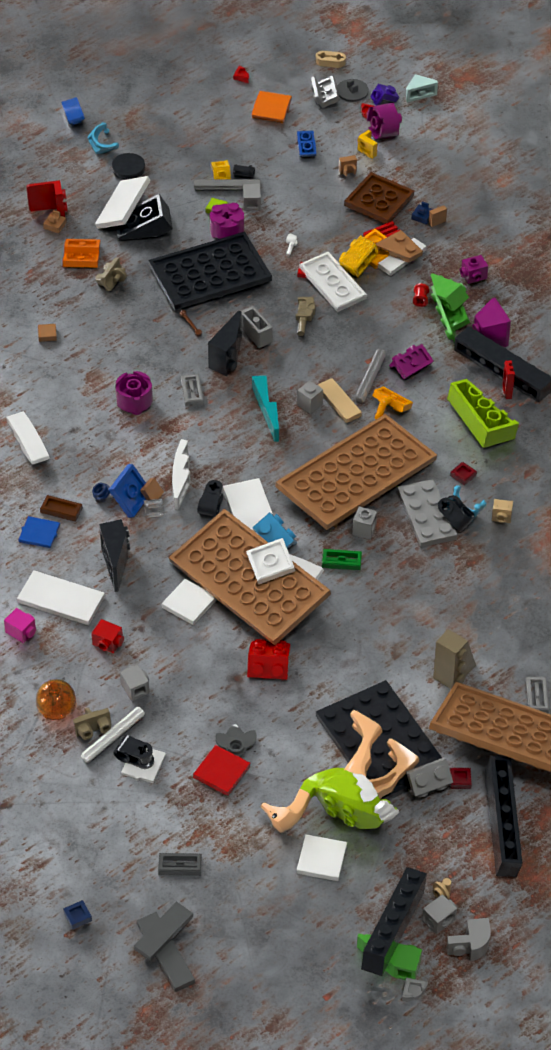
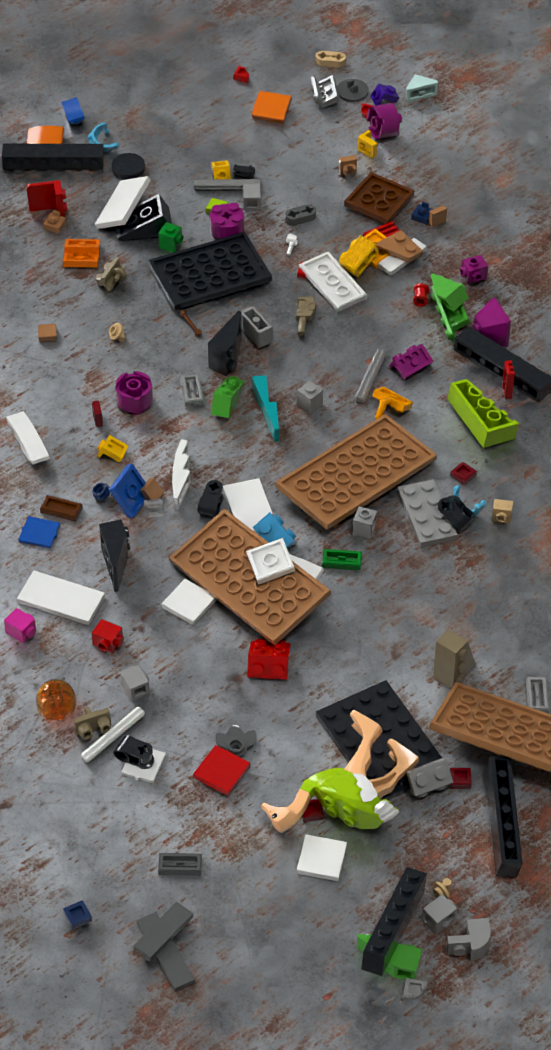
blue slope [297,130,316,157] -> none
tan tile [318,378,362,423] -> none
none -> black brick [1,143,104,170]
none -> orange slope [27,126,64,144]
none -> dark red tile [92,400,103,427]
none -> yellow bracket [97,435,128,463]
none -> tan plate [109,323,126,342]
none -> green brick [158,222,184,253]
none -> bright green slope [211,376,245,418]
none -> dark grey beam [285,205,316,226]
none -> dark red tile [302,799,324,822]

